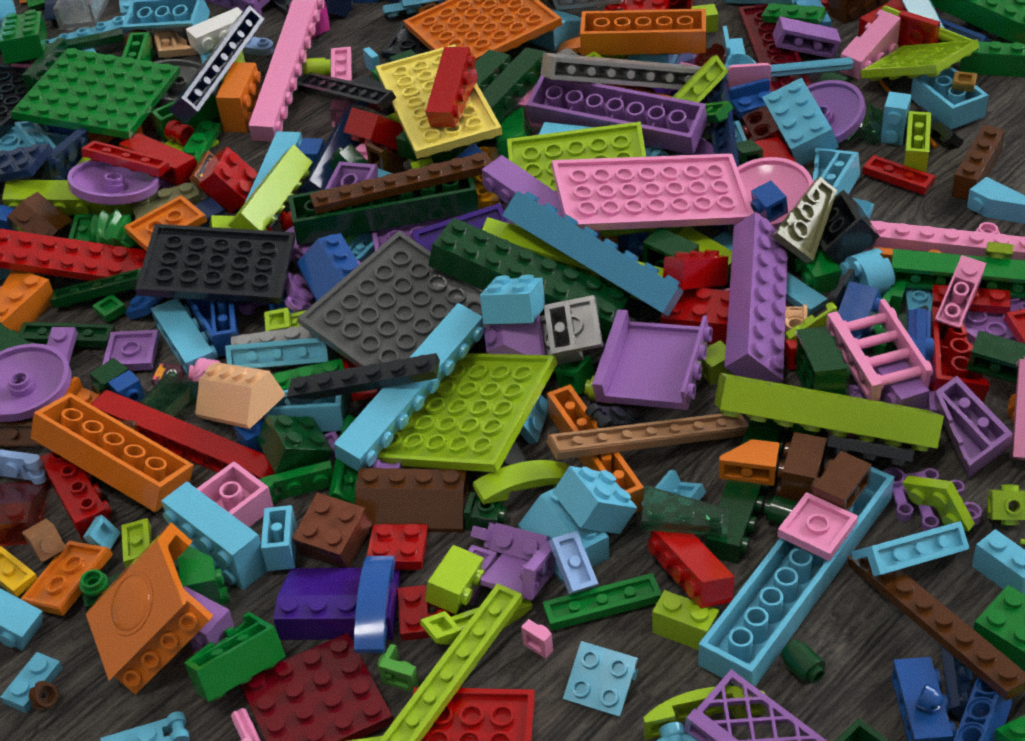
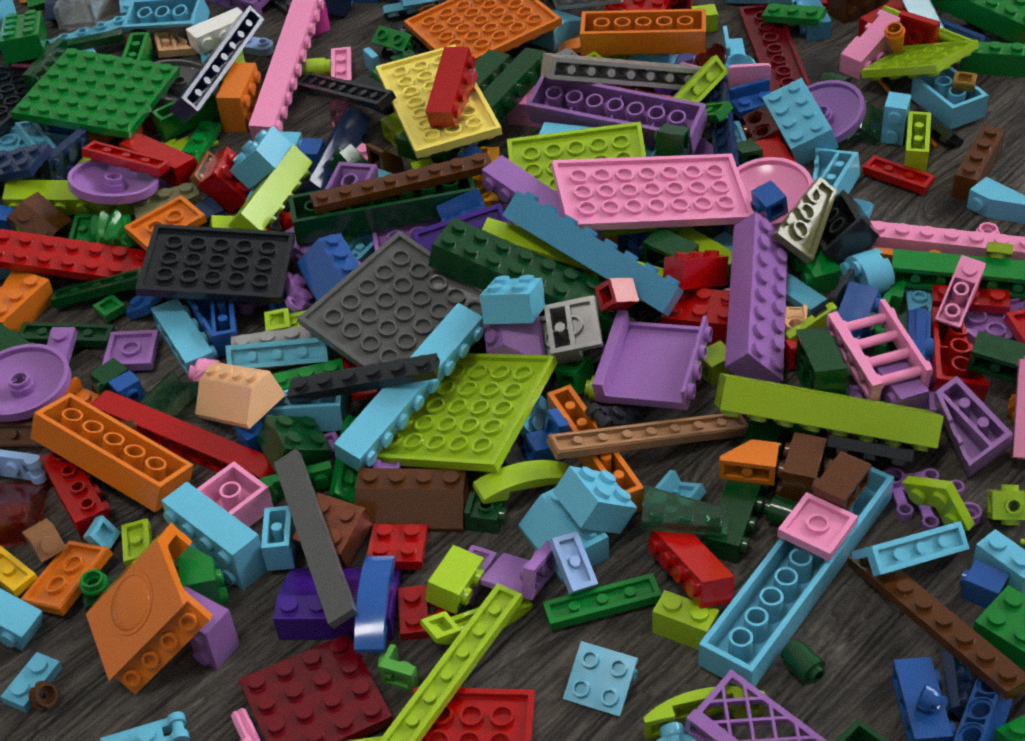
clear pink tile [151,363,184,388] -> none
red wheel [164,120,194,146] -> none
green wedge [184,612,286,702] -> none
red brick [344,108,403,152] -> none
medium lavender hinge [470,523,550,561] -> none
green brick [495,107,531,160] -> none
bright pink plate [521,619,553,659] -> none
medium azure axle [771,57,853,77] -> none
medium lavender brick [773,17,841,59] -> none
none -> medium azure brick [230,126,292,189]
none -> dark grey tile [274,448,358,629]
none -> green hinge [371,25,413,52]
none -> blue bracket [436,188,487,222]
none -> blue brick [521,408,569,462]
none -> red brick [595,278,639,311]
none -> dark green brick [653,123,690,157]
none -> orange cone [884,22,905,53]
none -> blue brick [959,560,1010,608]

